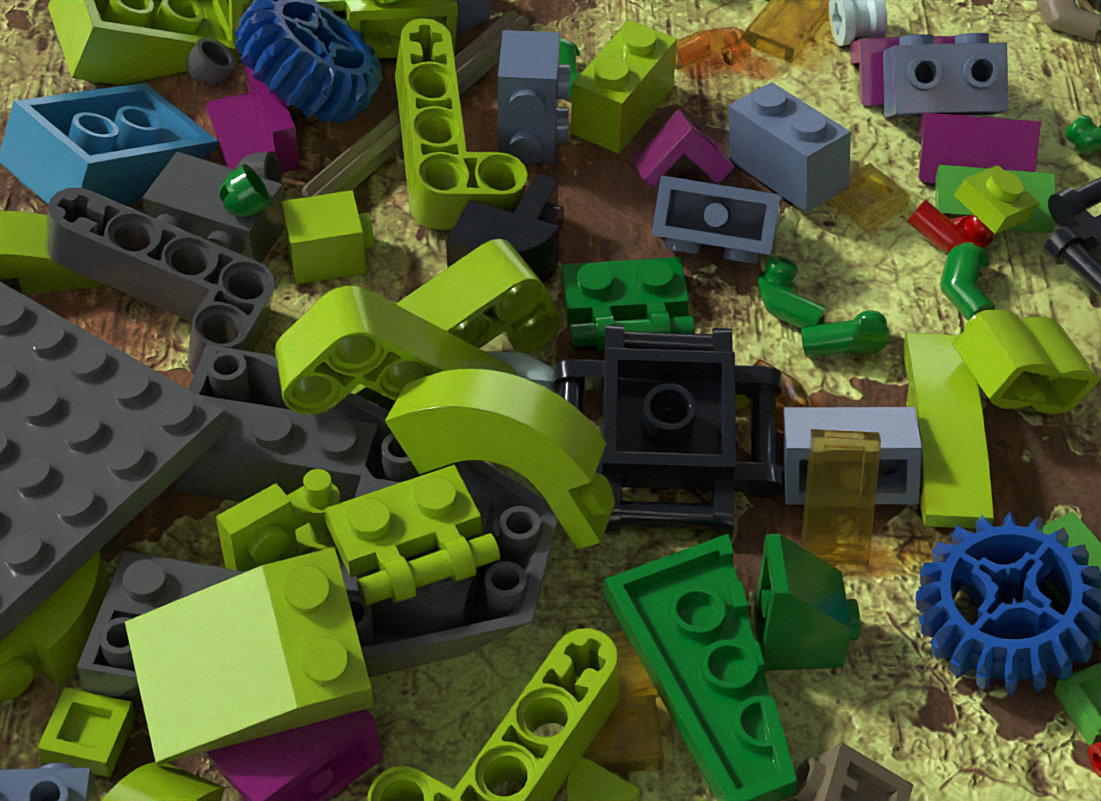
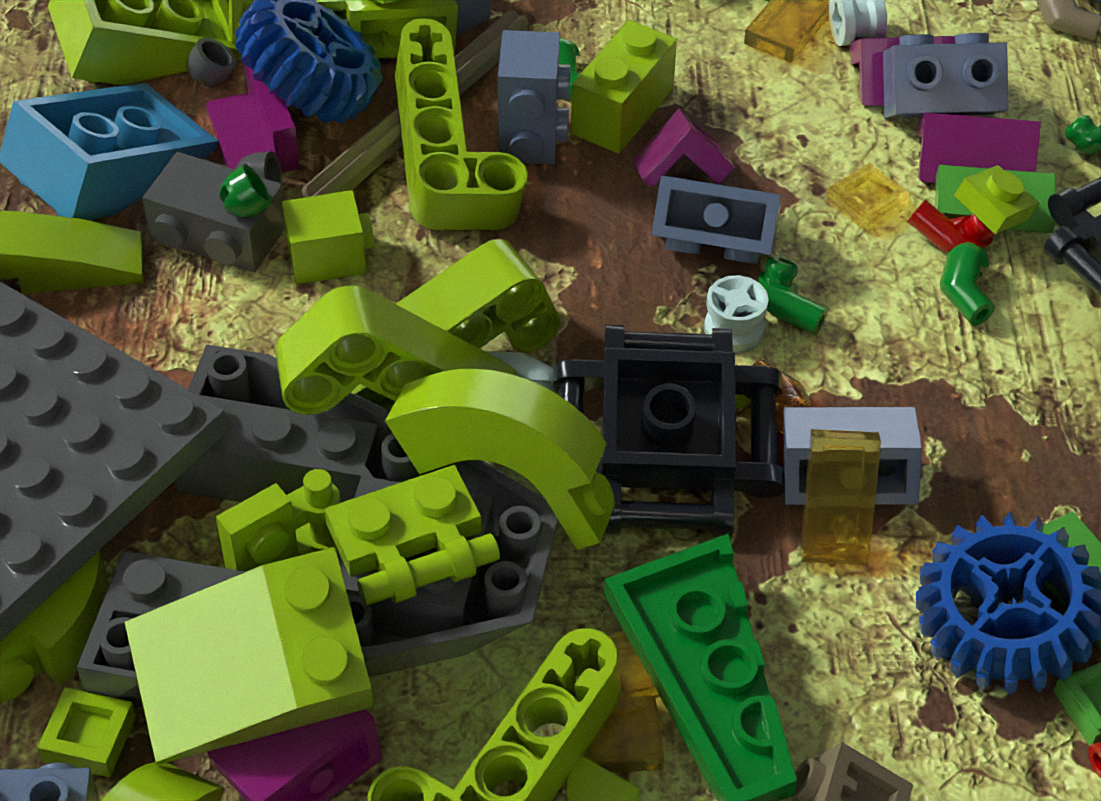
dark grey beam [46,188,275,375] -> none
black brick [446,174,565,283] -> none
green plate [561,257,695,353] -> none
clear orange arm [675,26,751,70] -> none
sand blue brick [728,82,851,213] -> none
green slope [753,534,860,671] -> none
green arm [801,310,890,358] -> none
lime slope [903,332,994,529] -> none
lime brick [952,309,1100,414] -> none
none -> light aqua wheel [704,275,769,353]

